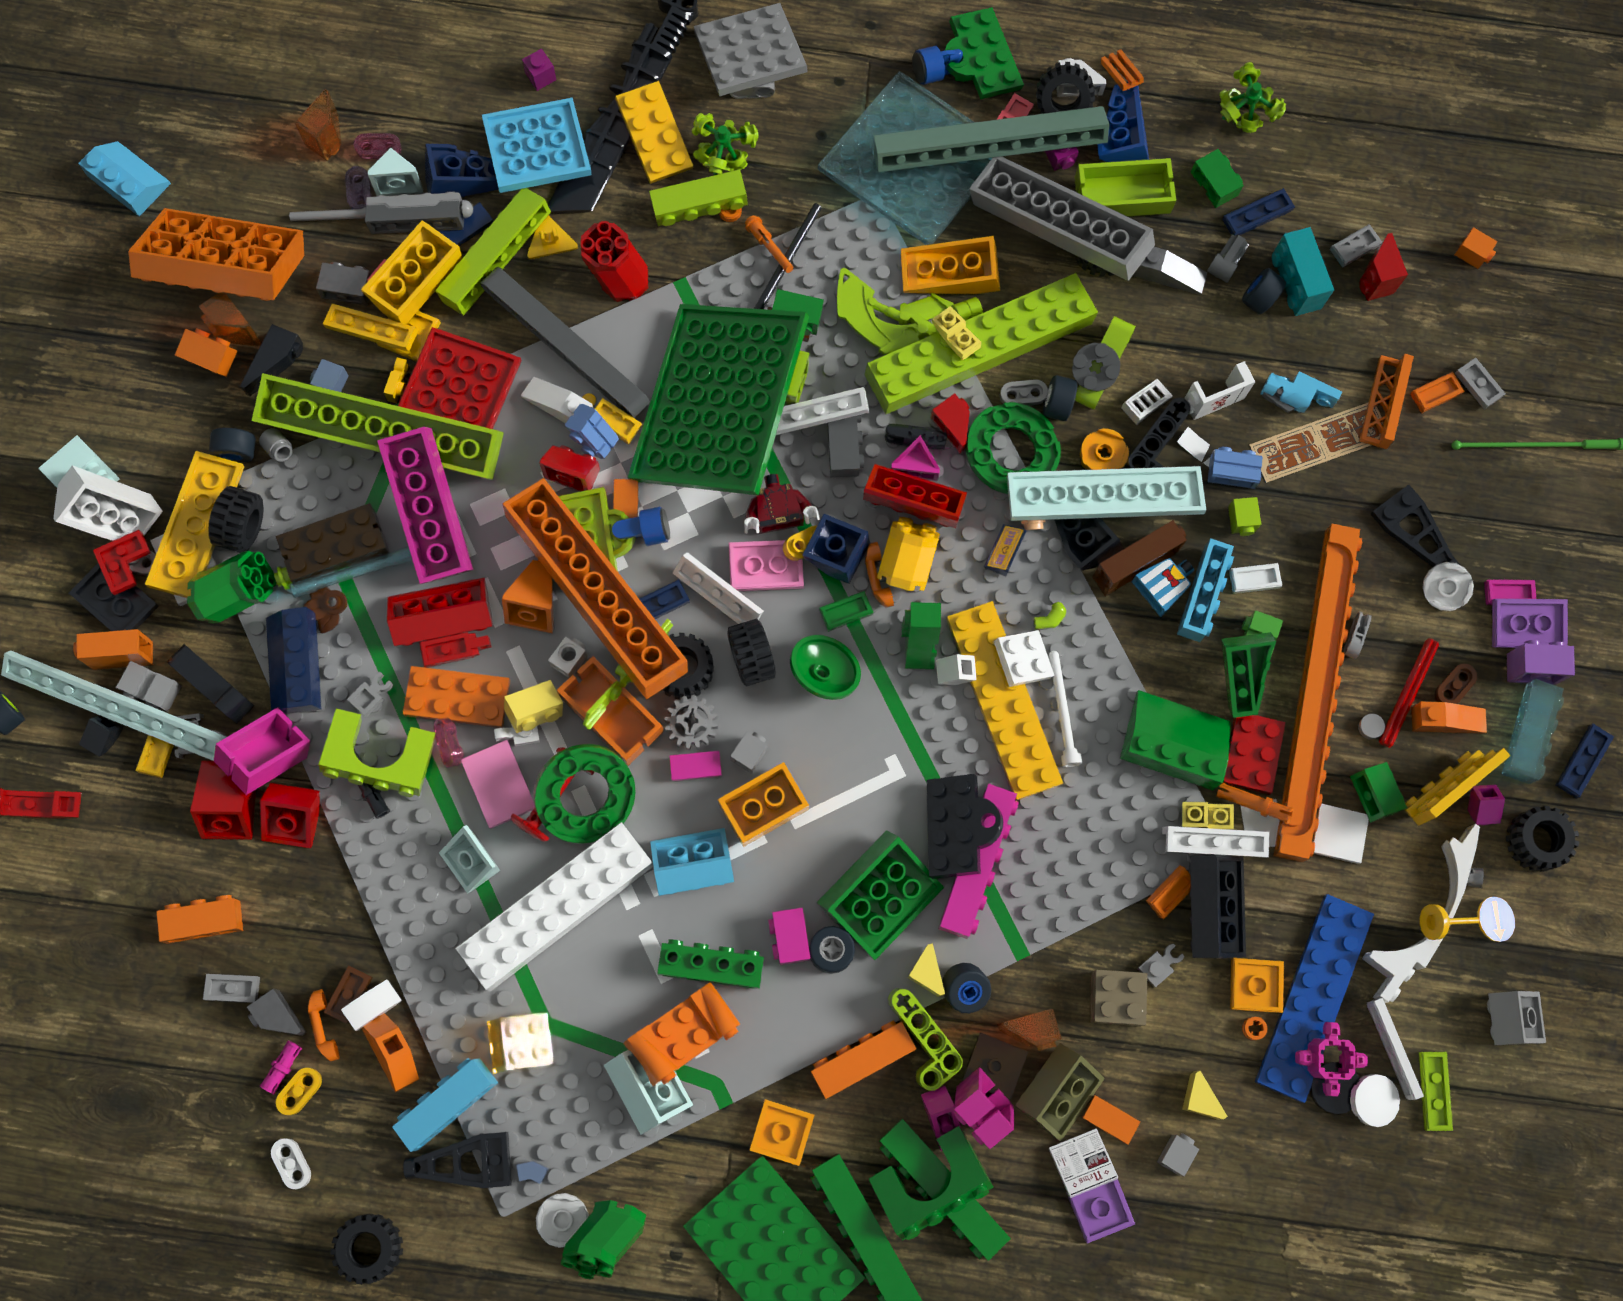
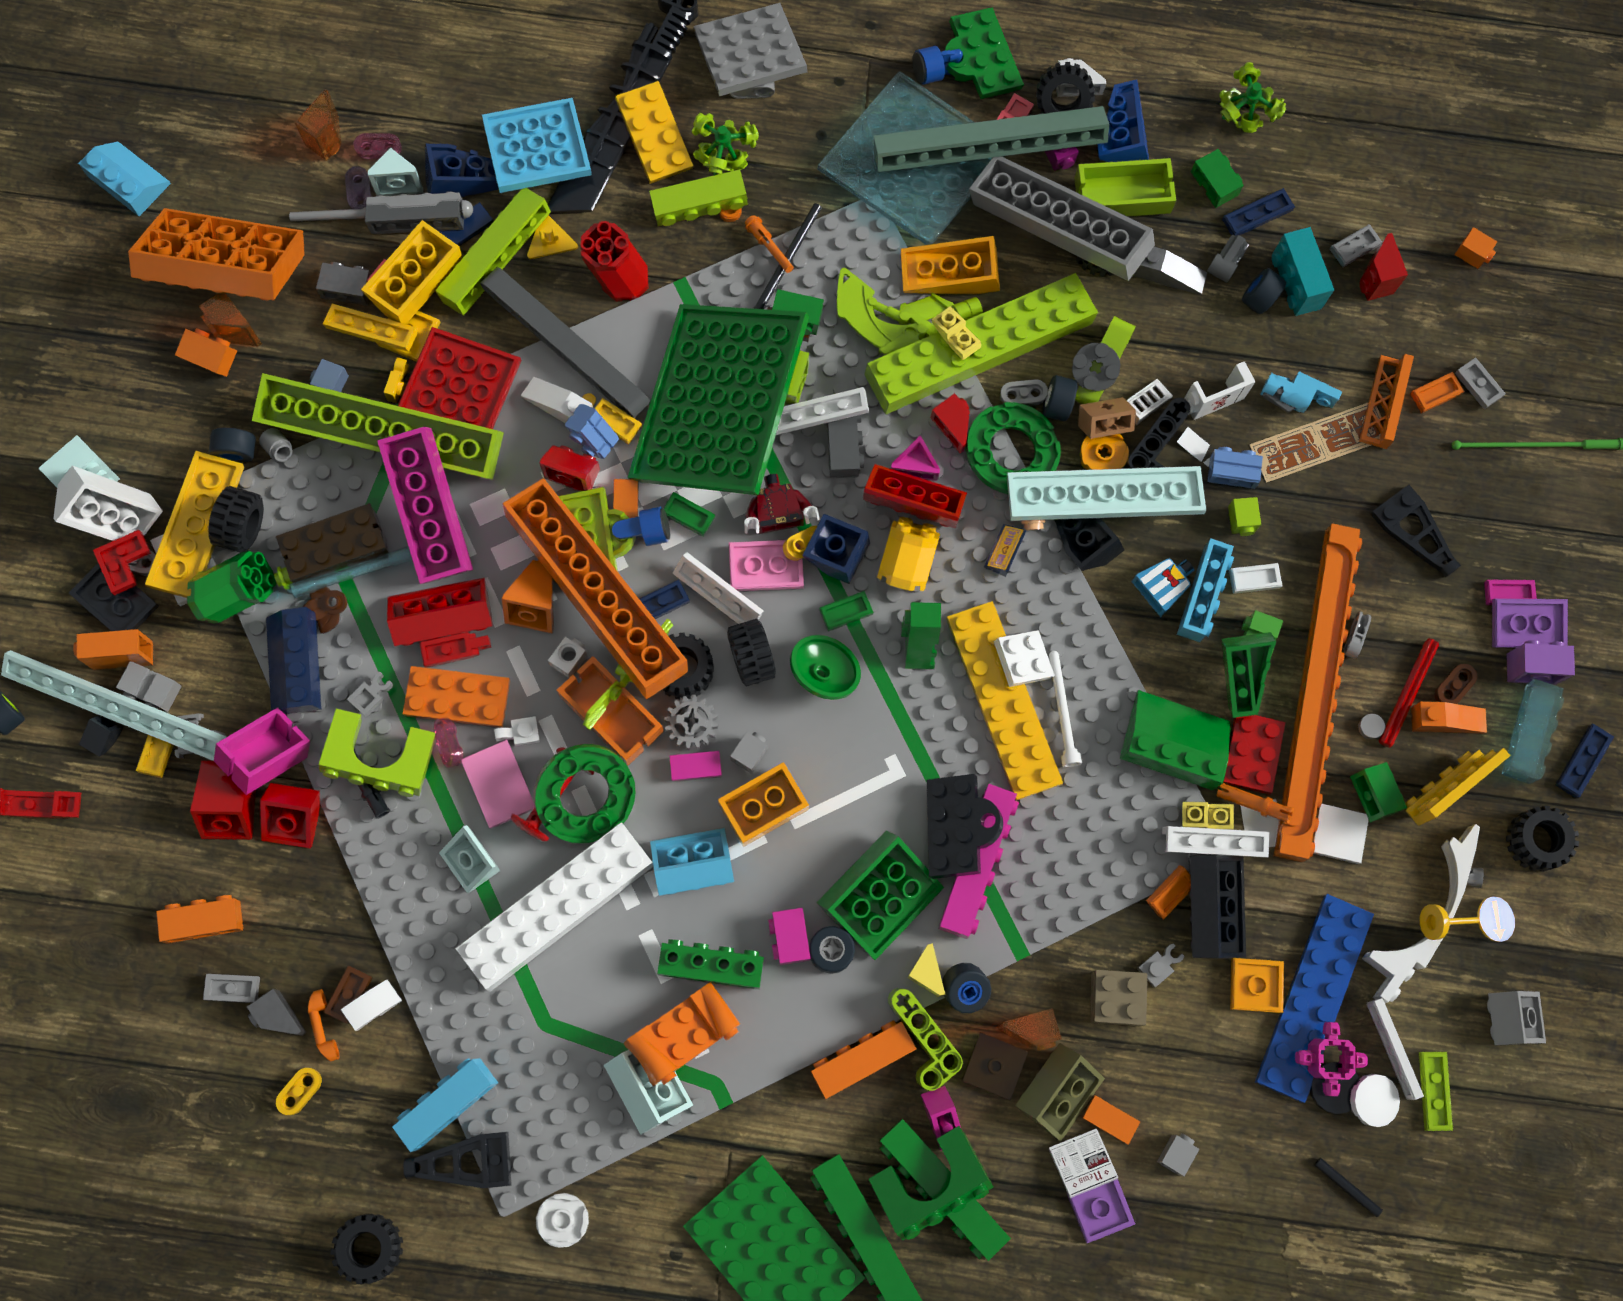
black beam [166,644,255,724] -> none
black slope [240,324,303,396] -> none
dark pink pin [260,1040,302,1094] -> none
white plate [271,1138,311,1189] -> none
orange slope [361,1013,419,1092] -> none
clear yellow bracket [487,1012,553,1074] -> none
light yellow brick [504,680,563,733] -> none
sand blue piece [516,1161,549,1184] -> none
magenta brick [522,48,556,91] -> none
green brick [561,1200,646,1279] -> none
light orange plate [750,1099,814,1166] -> none
orange bar [865,542,894,608] -> none
black hinge [884,423,947,449] -> none
white brick [936,654,977,685] -> none
dark pink piece [954,1067,1014,1149] -> none
lime arm [1034,602,1066,629] -> none
reddish brown window [1092,520,1187,597] -> none
orange tile [1101,49,1144,91] -> none
light yellow slope [1182,1071,1228,1119] -> none
orange bush [1242,1017,1268,1040] -> none
white tile [1423,562,1474,611] -> none
magenta brick [1468,785,1505,825] -> none
none -> green tile [664,492,715,537]
none -> medium nougat brick [1078,397,1136,439]
none -> black piece [1314,1157,1383,1218]

